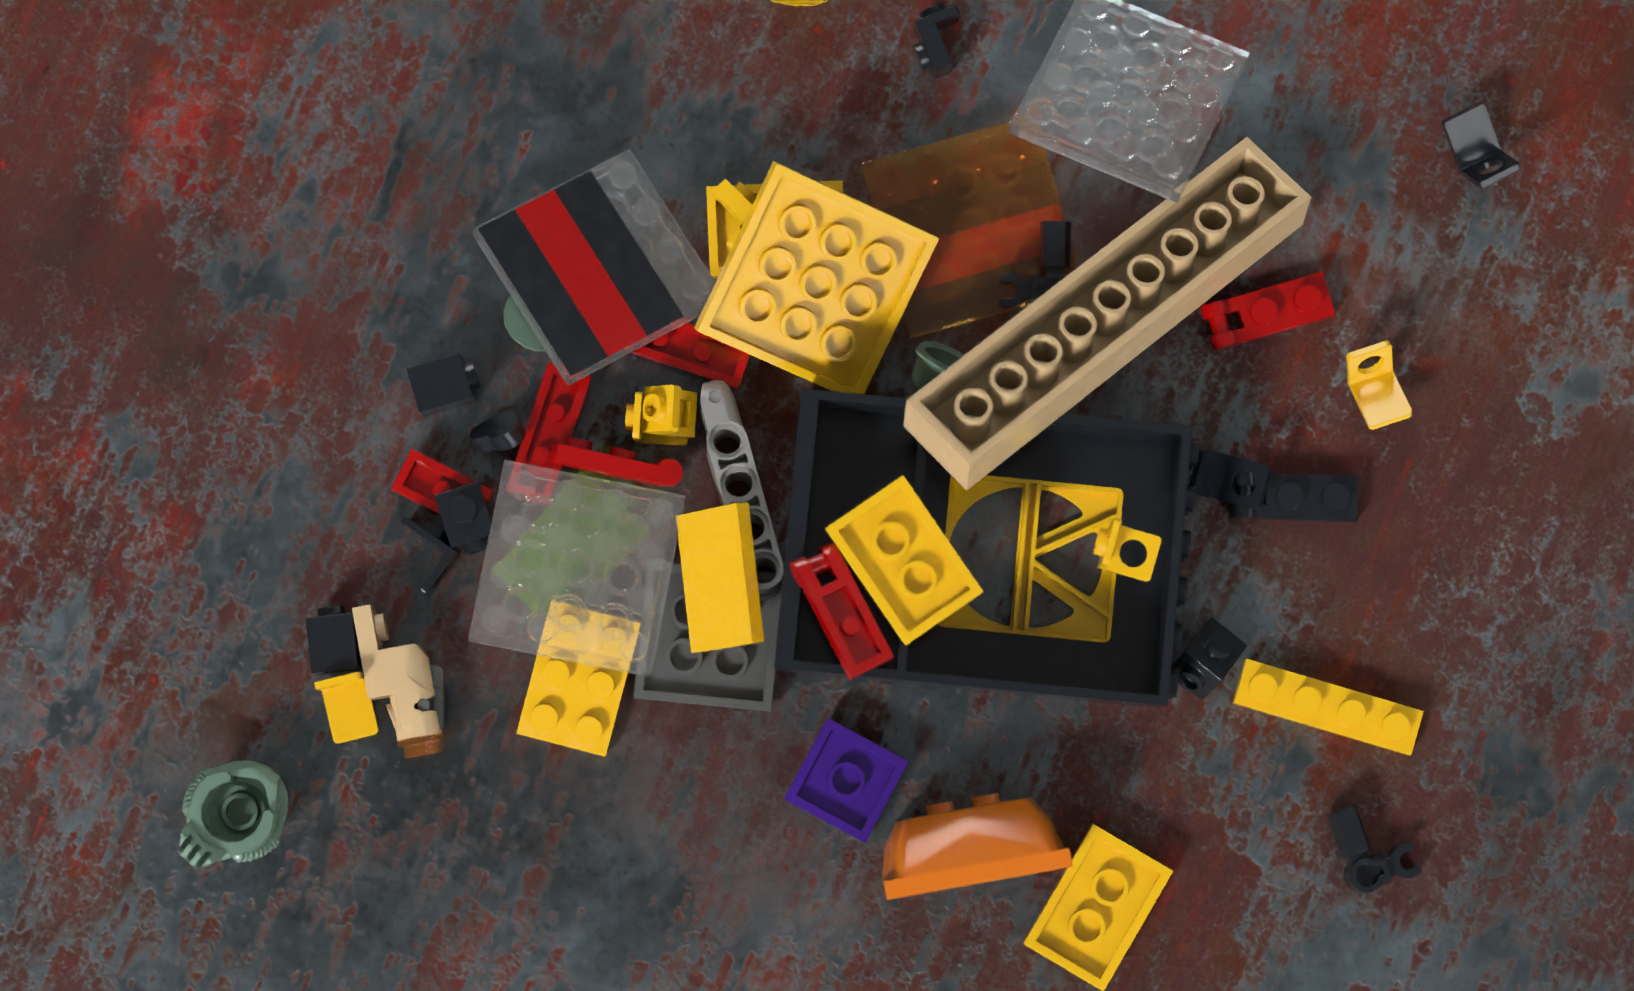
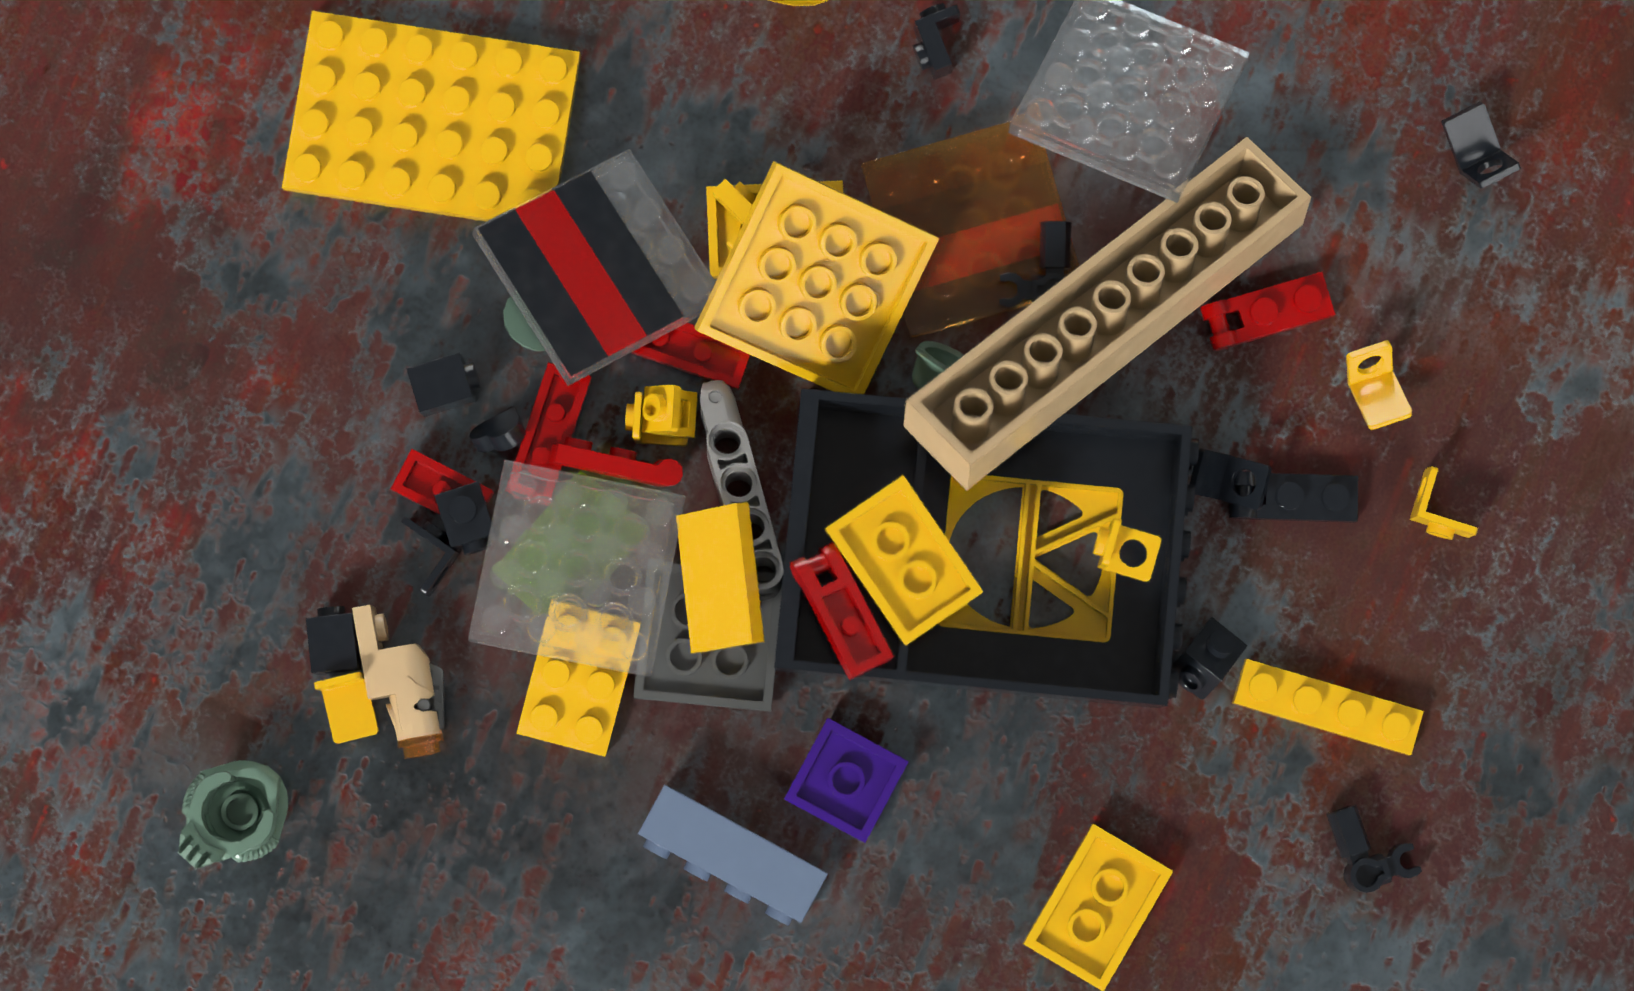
orange windscreen [882,793,1073,900] -> none
none -> yellow plate [282,11,581,222]
none -> sand blue brick [638,785,828,926]
none -> yellow bracket [1410,466,1478,540]

